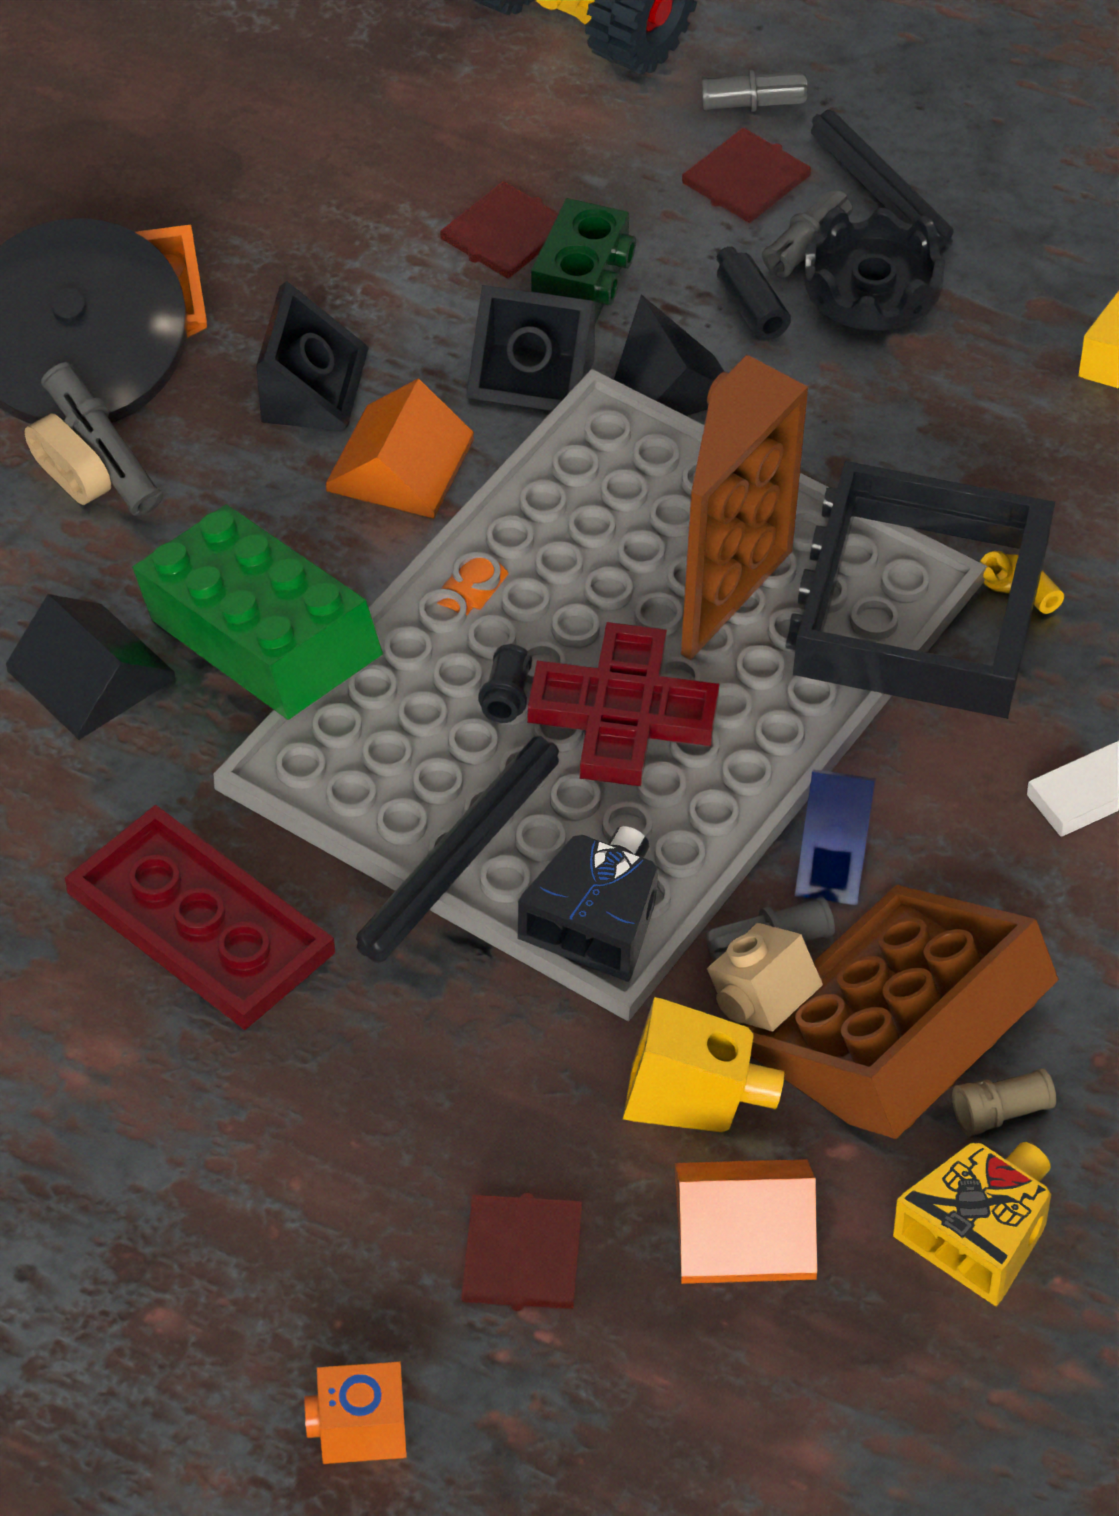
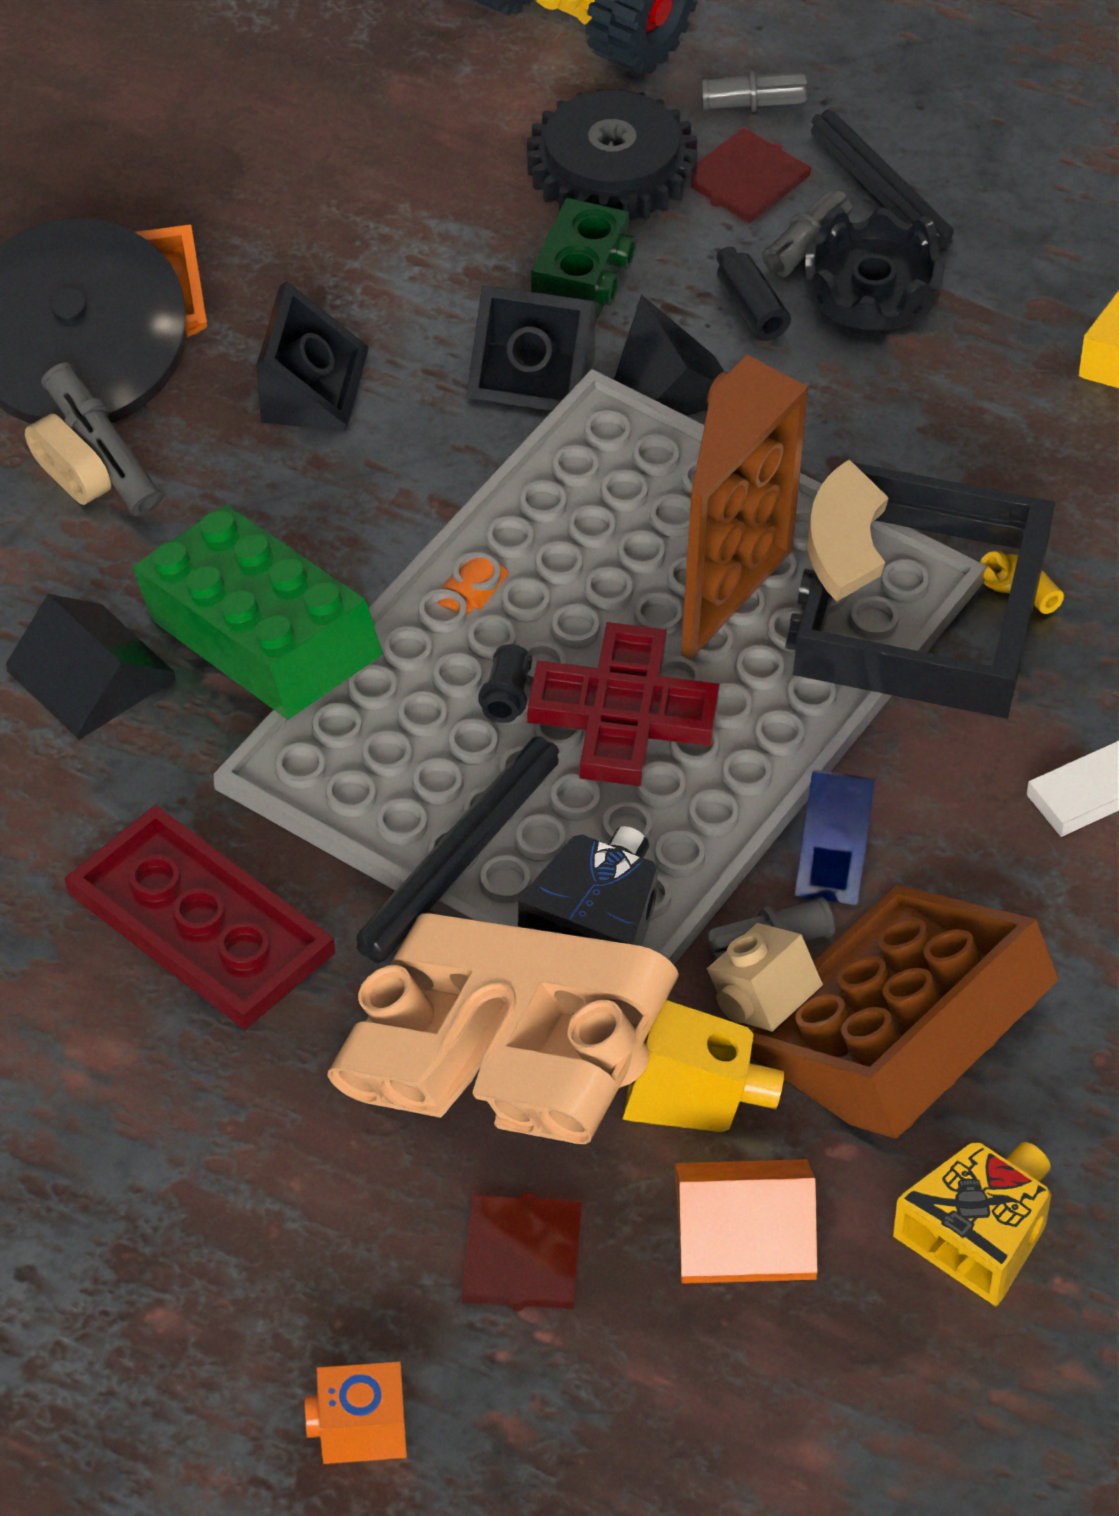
orange slope [326,378,474,519] -> none
clear red piece [440,181,558,279] -> none
dark tan pin [952,1068,1056,1137] -> none
none -> light nougat connector [327,913,679,1144]
none -> black gear [527,89,698,220]
none -> tan tile [807,460,889,602]

